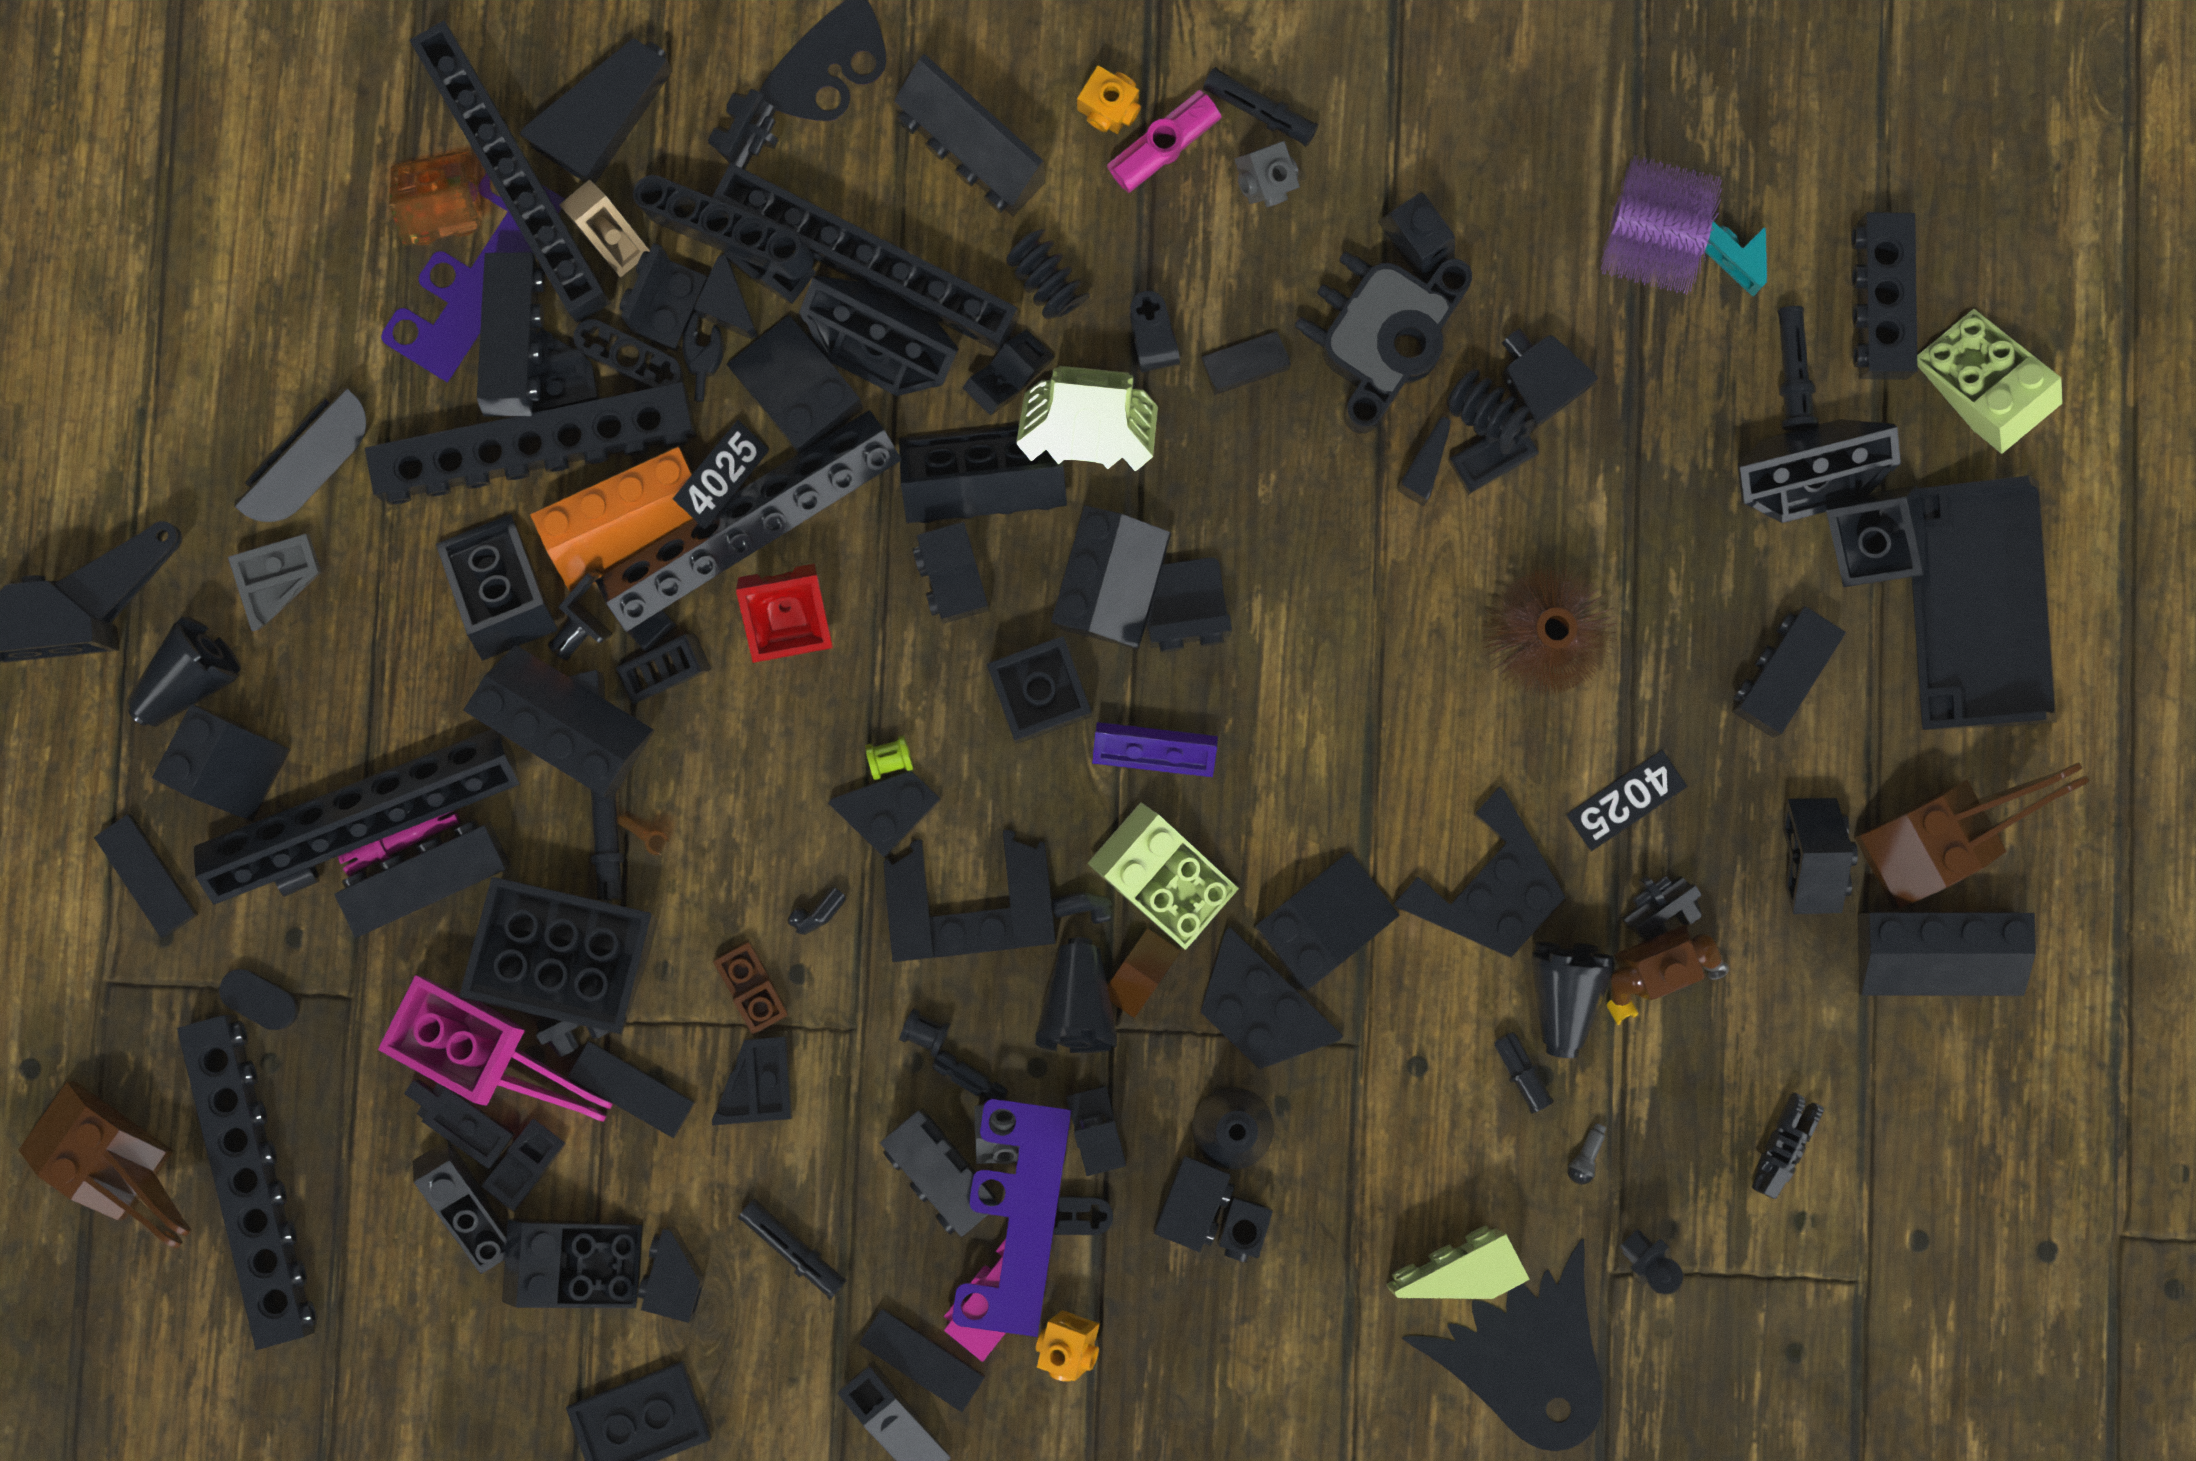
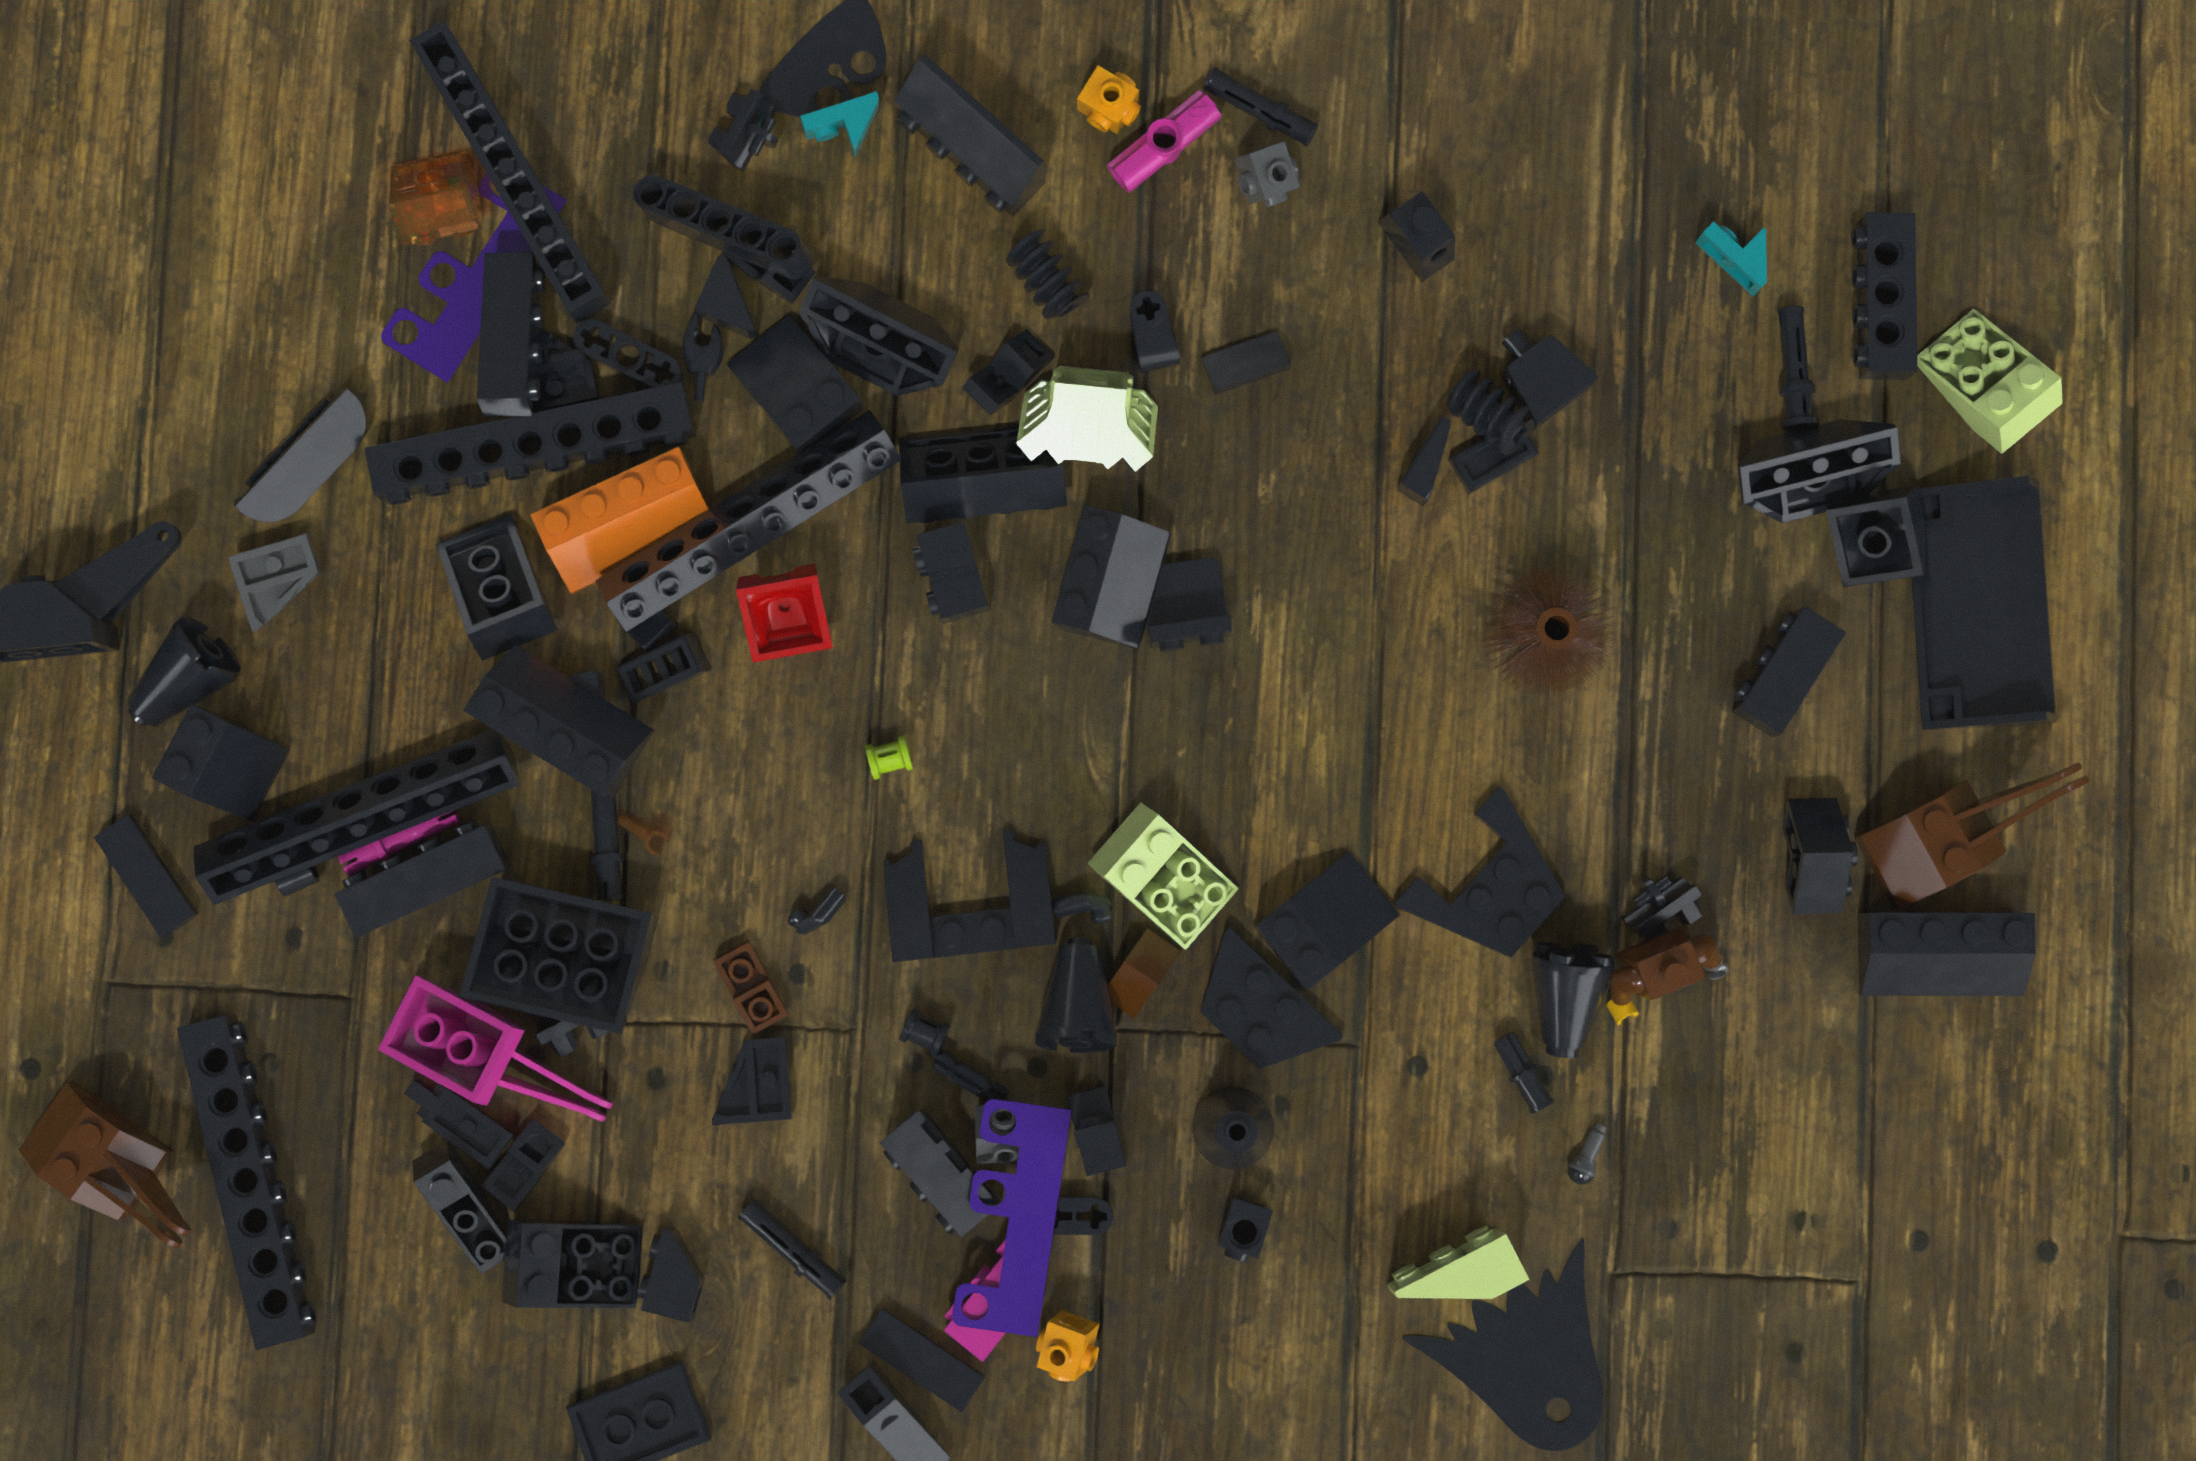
black tile [219,969,299,1030] -> none
black slope [520,38,672,184] -> none
black bracket [548,569,613,661] -> none
tan slope [559,179,650,278] -> none
black tile [568,1041,696,1138] -> none
black bracket [620,243,708,352] -> none
black sticker [673,420,769,529] -> none
black brick [712,163,1019,352] -> none
black wing [828,771,941,858] -> none
black brick [987,636,1092,745] -> none
dark purple plate [1092,722,1218,777] -> none
black brick [1153,1155,1235,1253] -> none
black piece [1295,251,1472,434] -> none
black sticker [1566,750,1688,852] -> none
medium lavender piece [1601,155,1722,295] -> none
black hips [1620,1229,1684,1295] -> none
black hinge [1752,1092,1824,1199] -> none
none -> teal slope [800,91,879,157]

